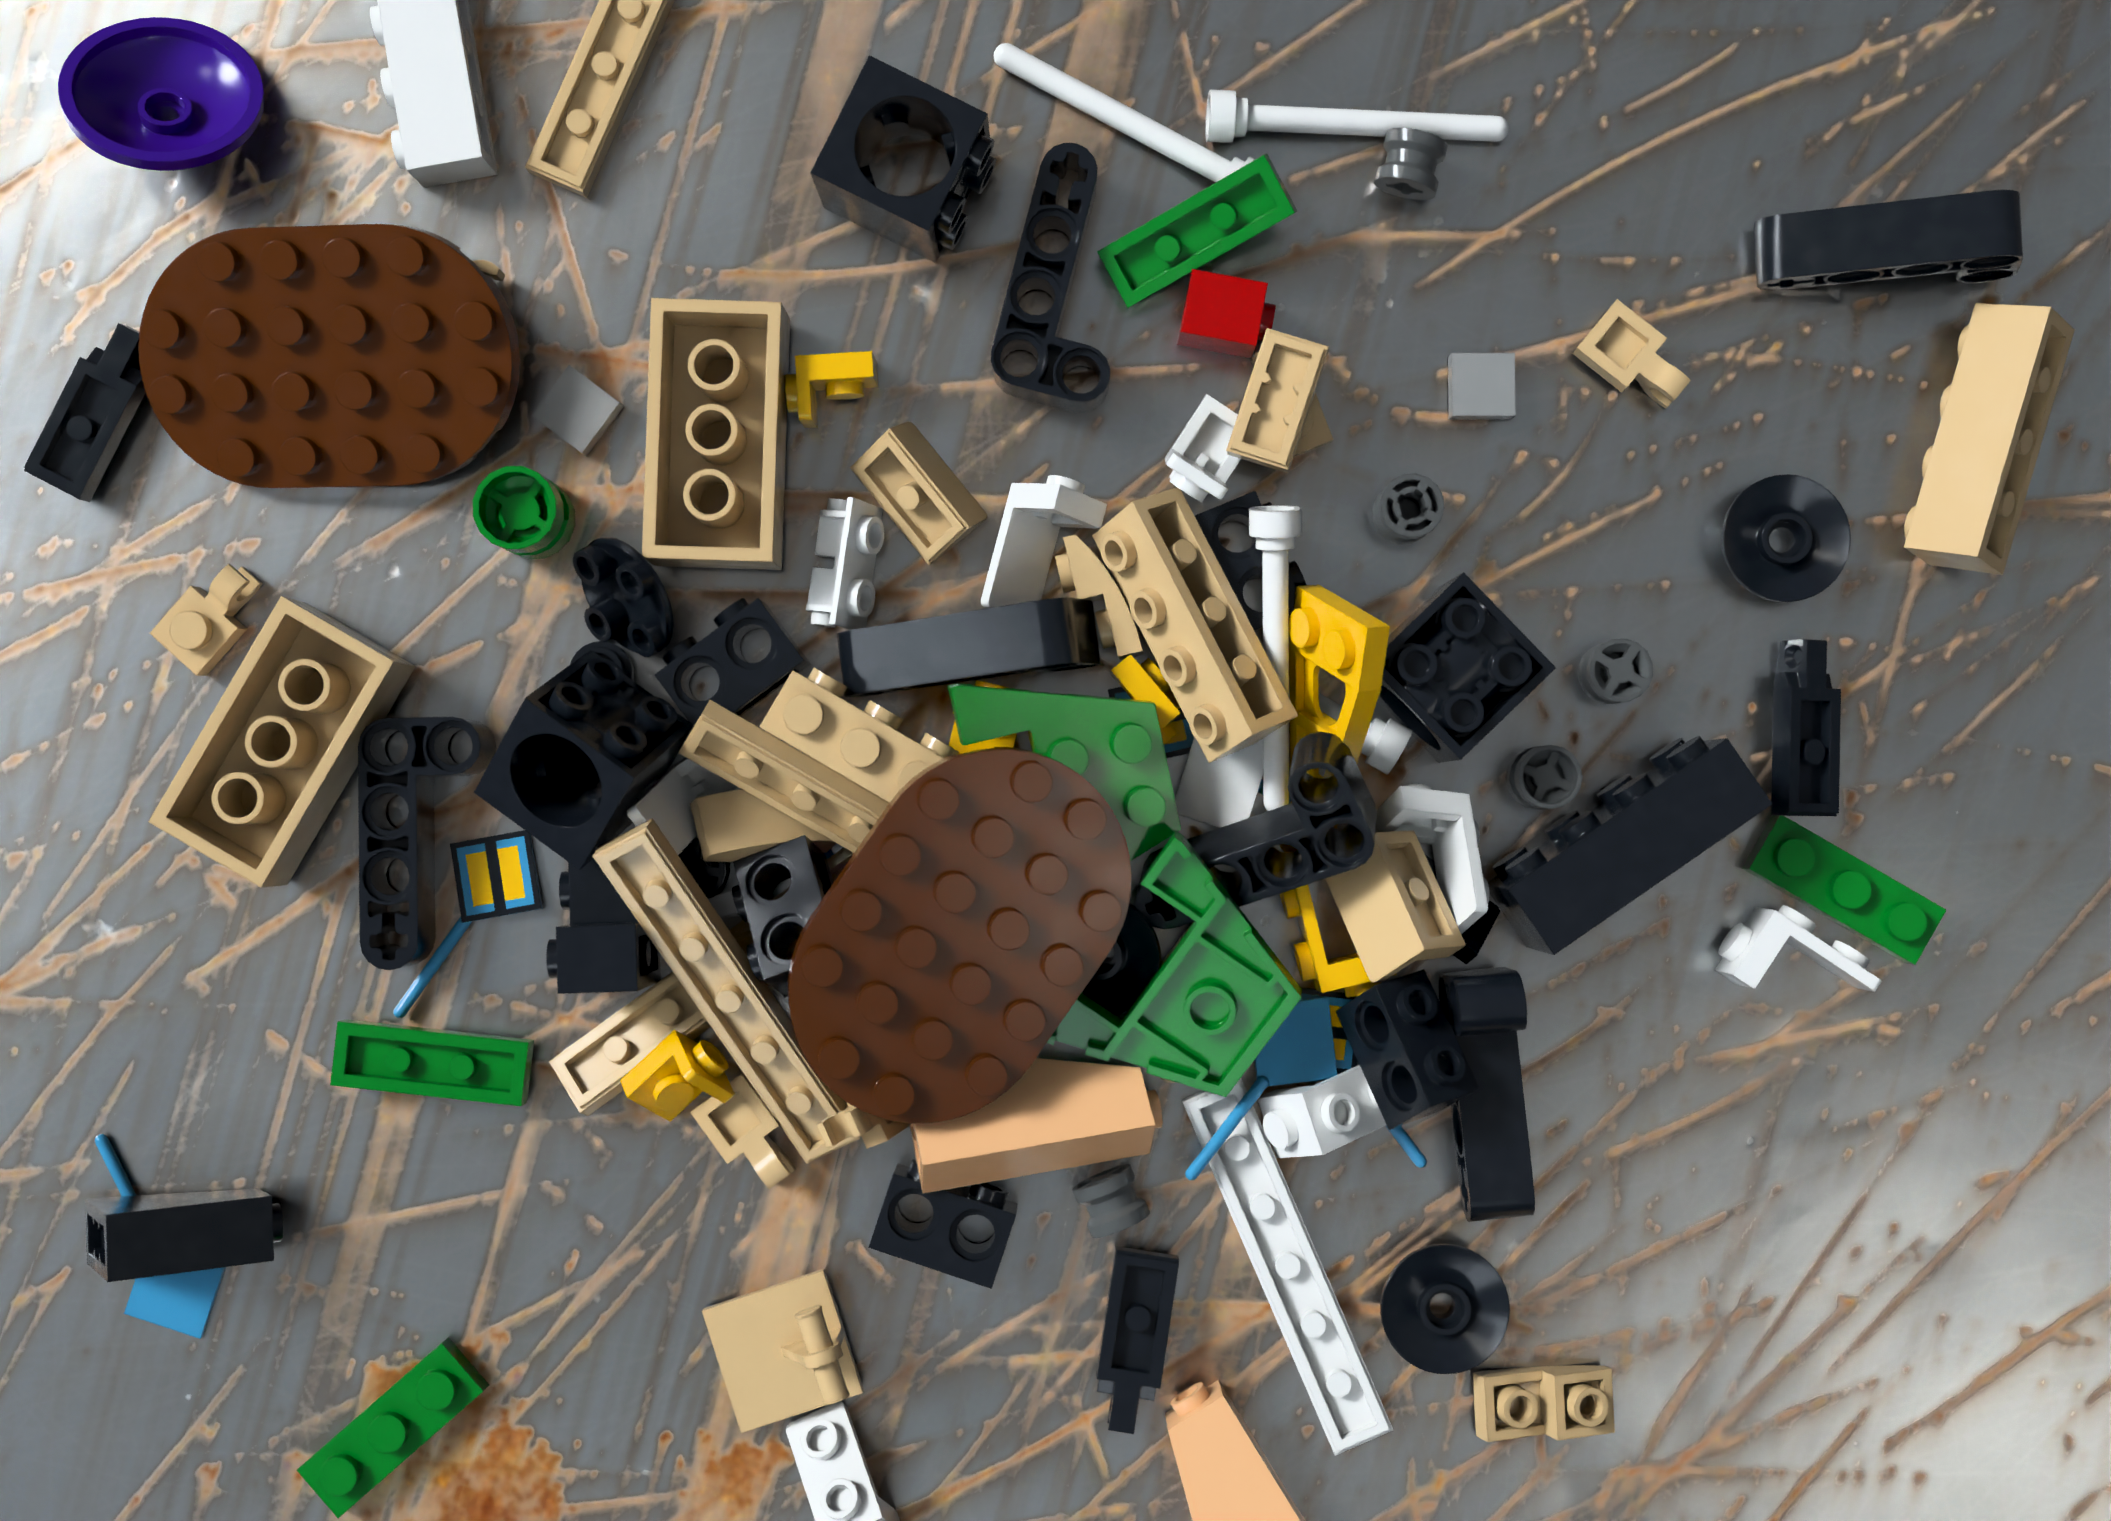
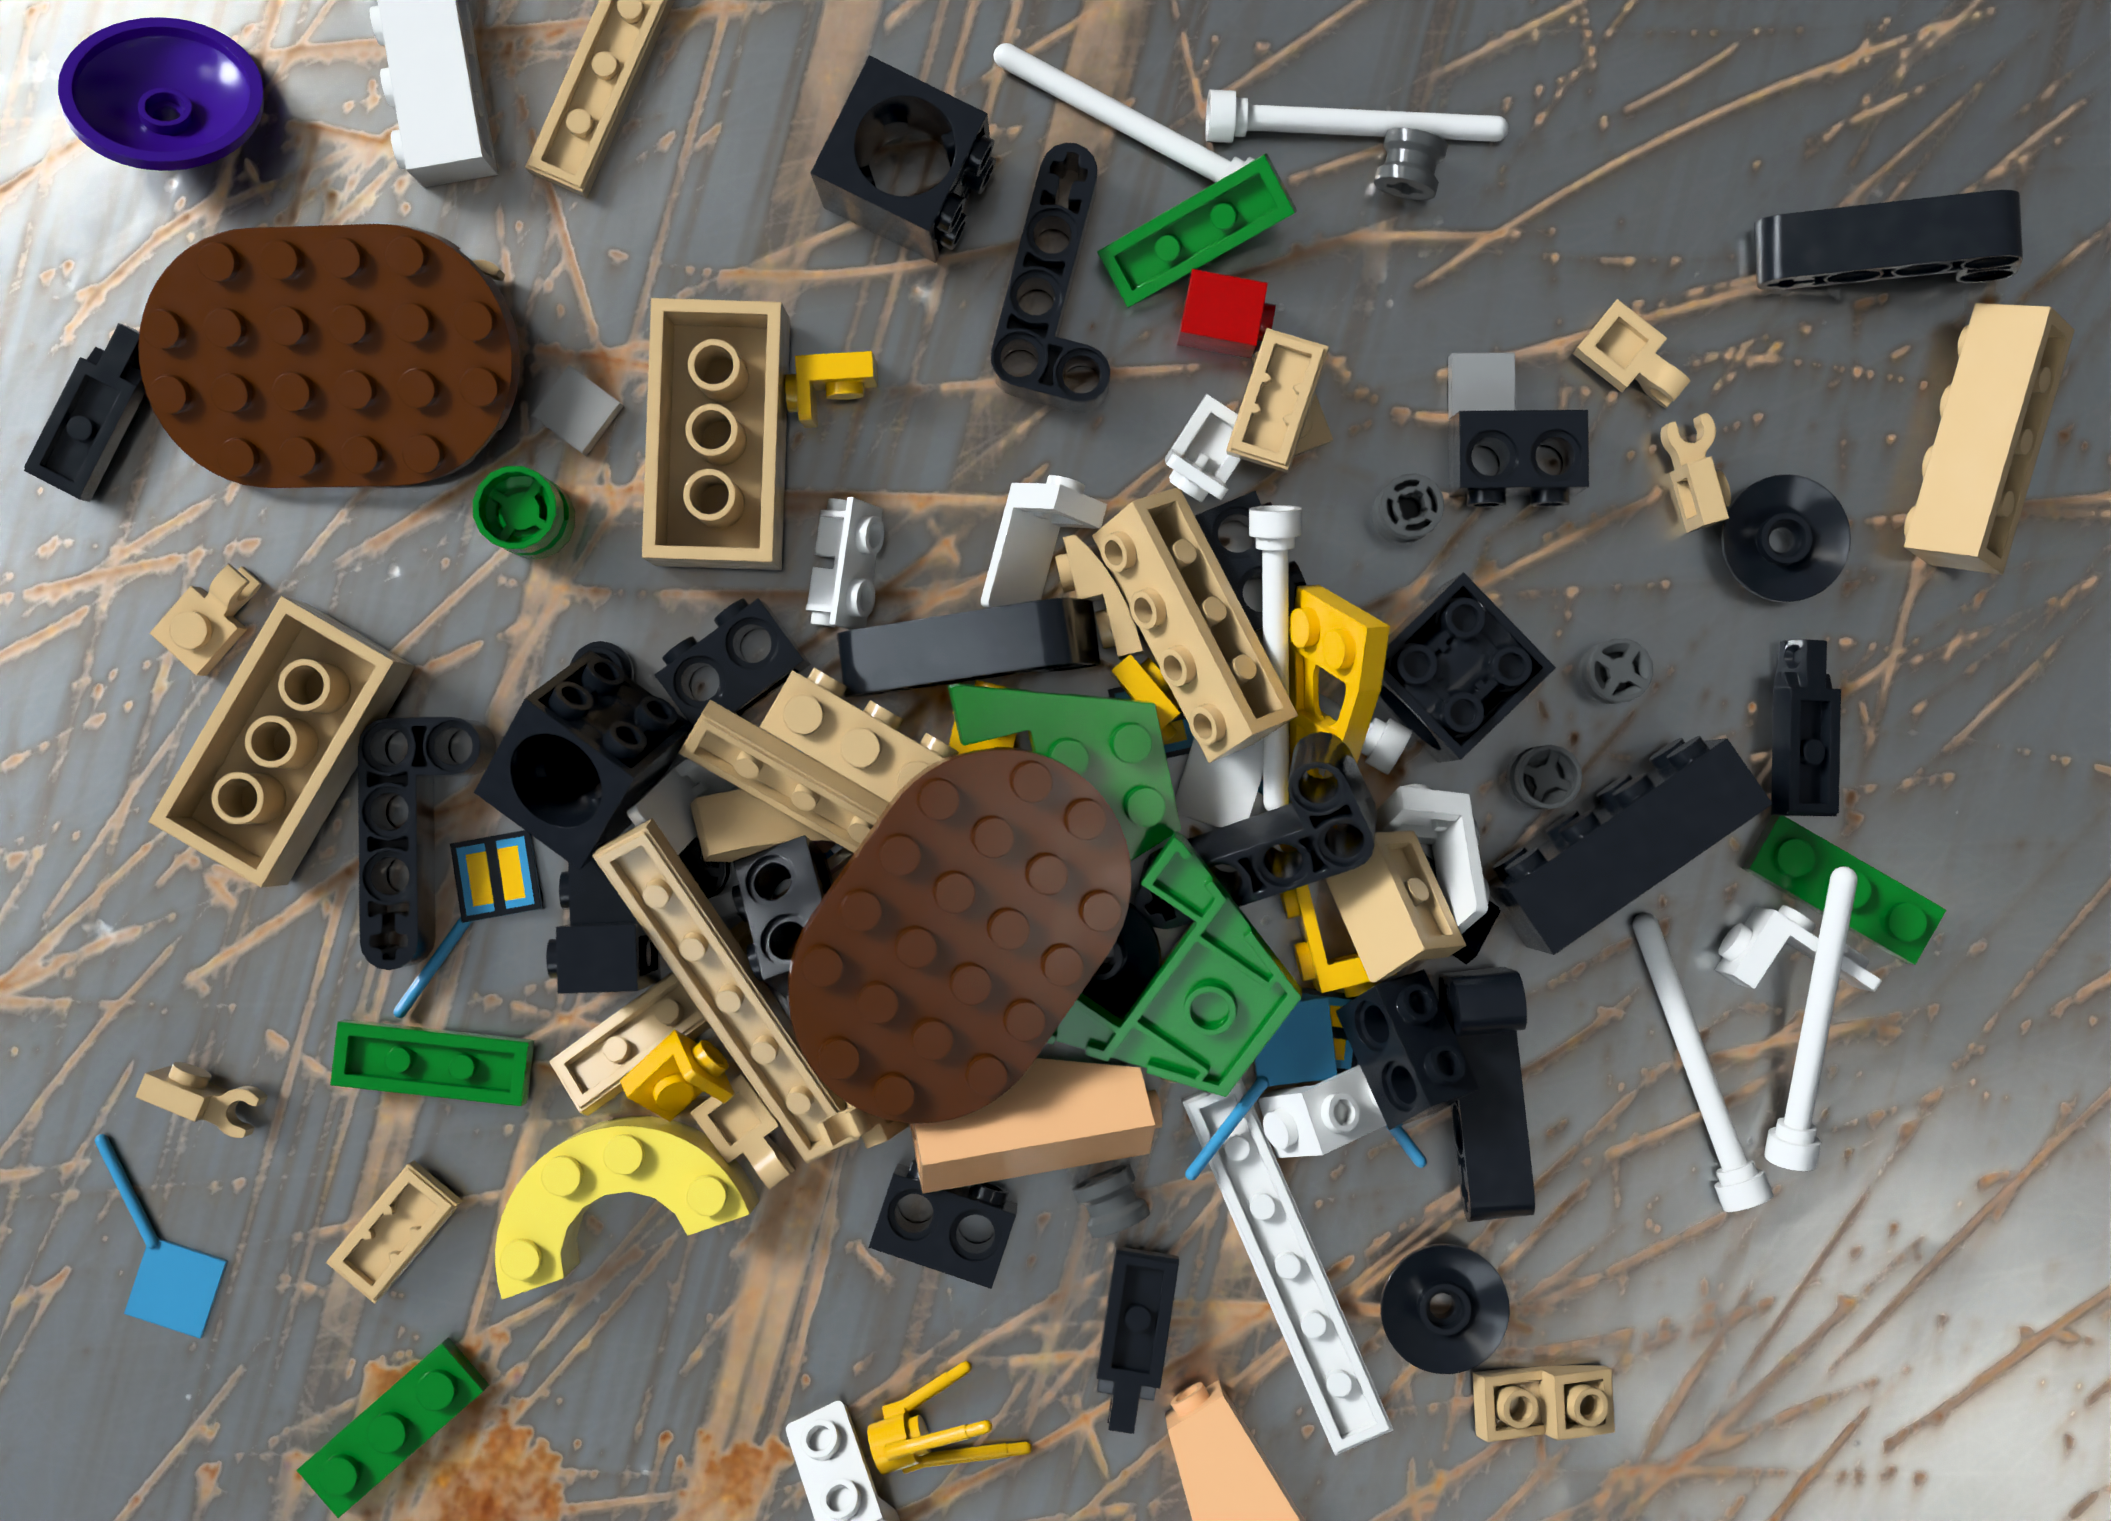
black slope [85,1188,283,1282] -> none
black dish [572,537,674,657] -> none
tan plate [702,1268,864,1433] -> none
tan slope [850,421,987,565] -> none
none -> tan plate [135,1062,268,1138]
none -> tan plate [325,1160,463,1304]
none -> light yellow brick [495,1116,759,1300]
none -> yellow plant [867,1361,1032,1475]
none -> black brick [1448,410,1589,507]
none -> white piece [1632,912,1774,1212]
none -> tan plate [1661,413,1731,533]
none -> white piece [1764,867,1858,1171]

